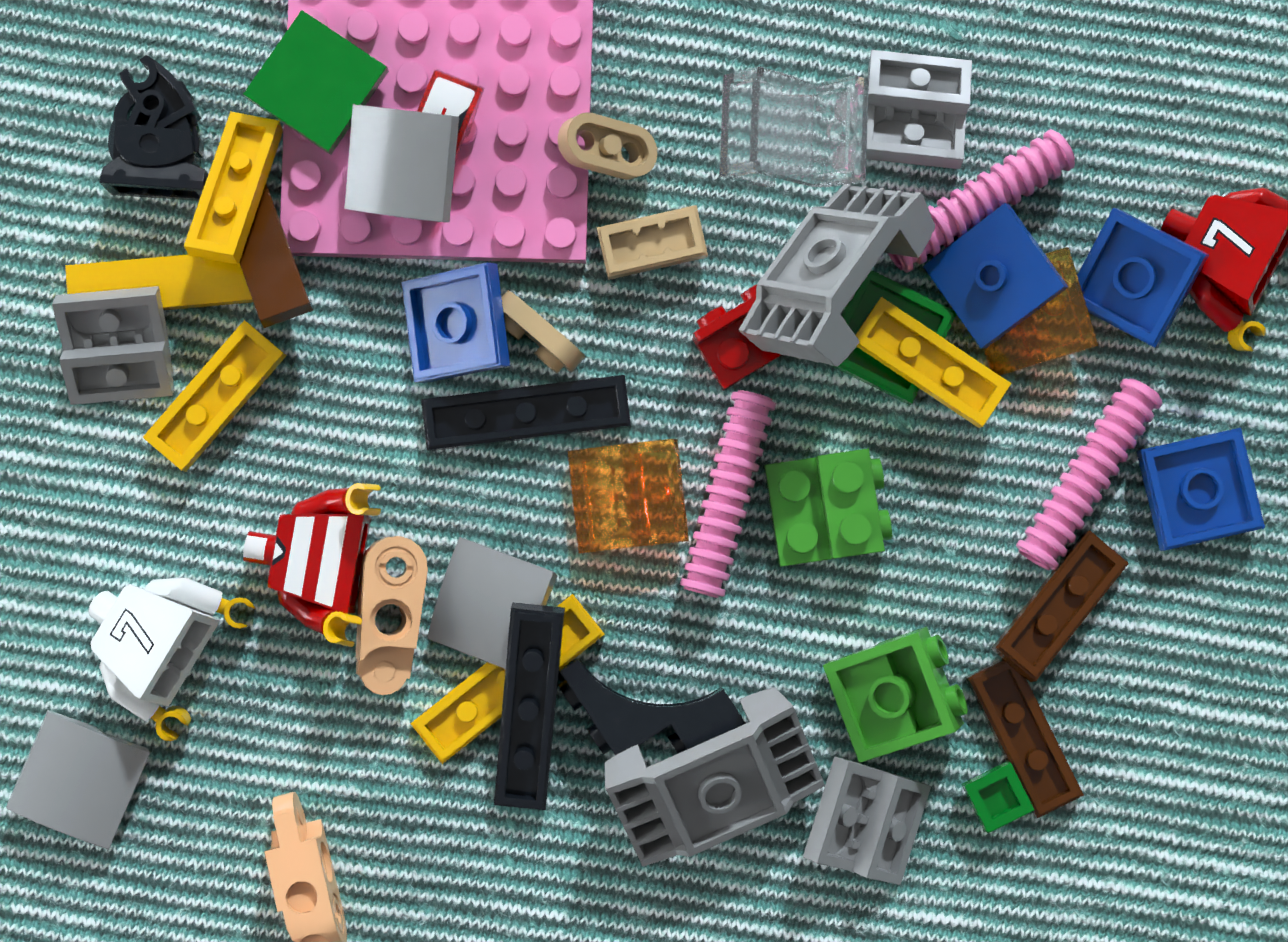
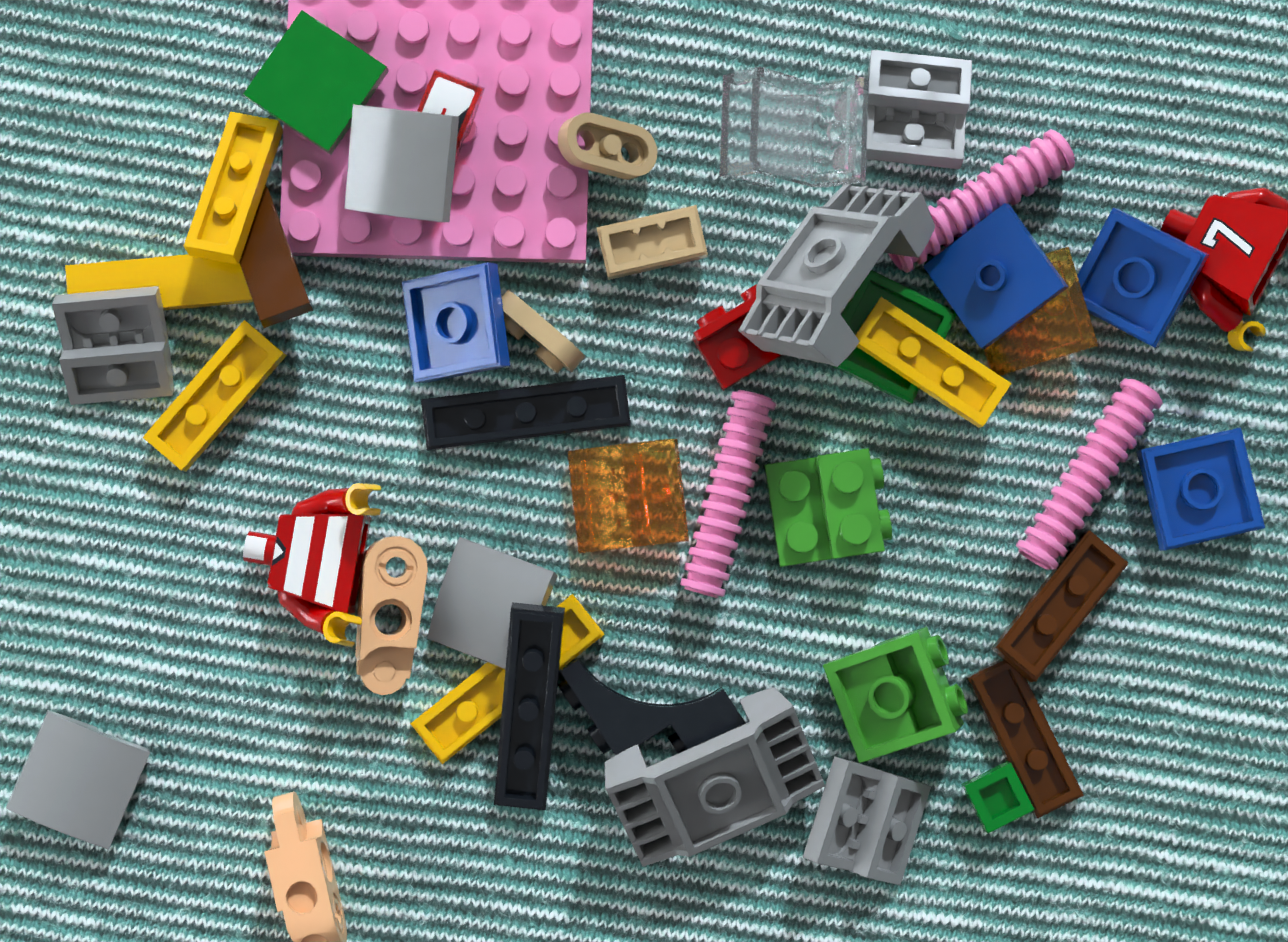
white torso [89,578,255,741] -> none
black piece [99,55,208,201] -> none

